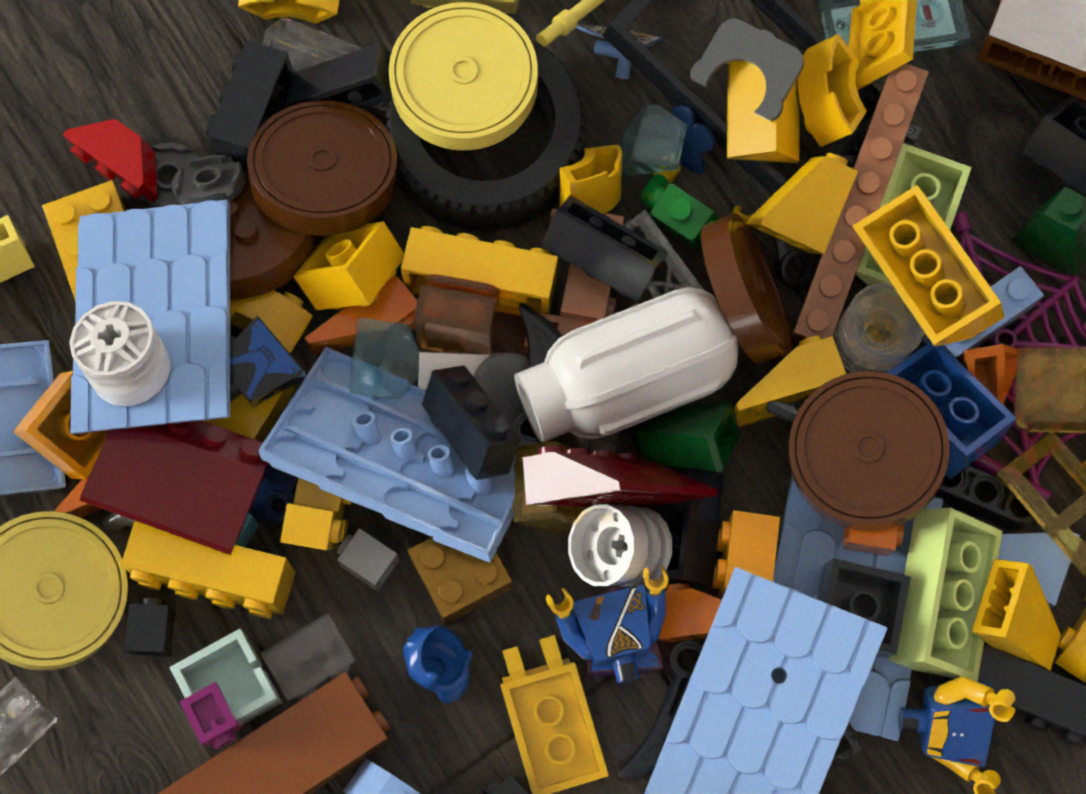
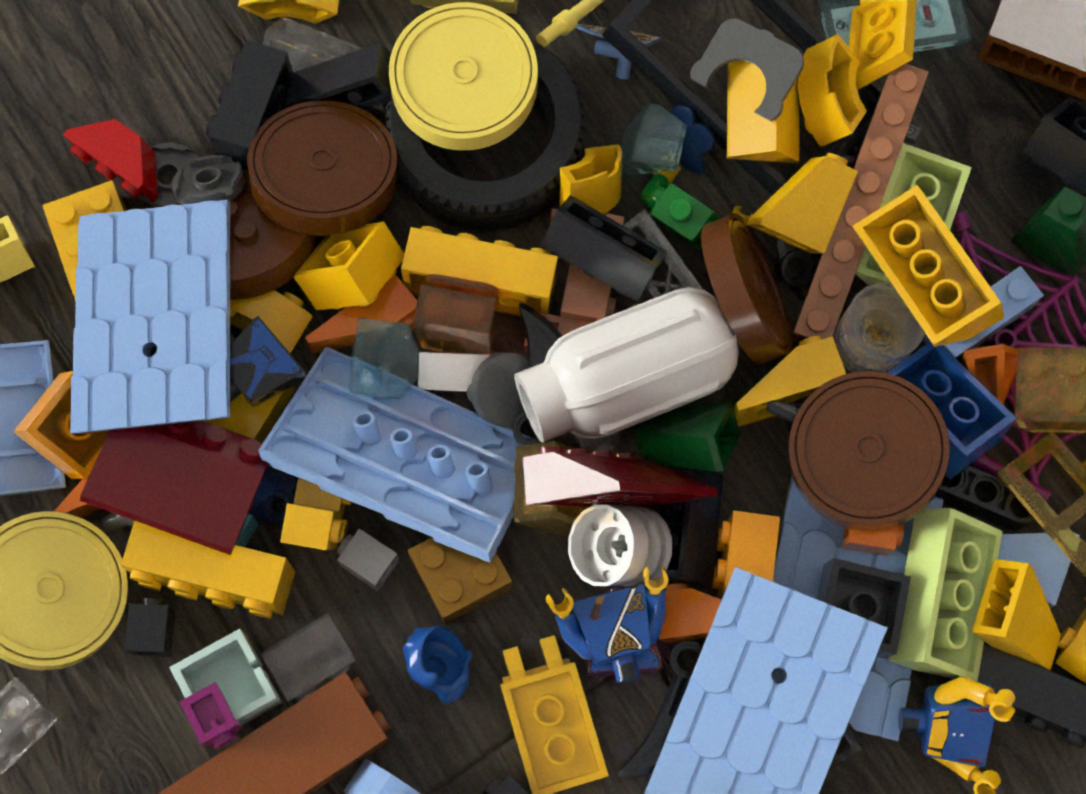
white wheel [69,301,171,406] -> none
black brick [421,365,521,480] -> none

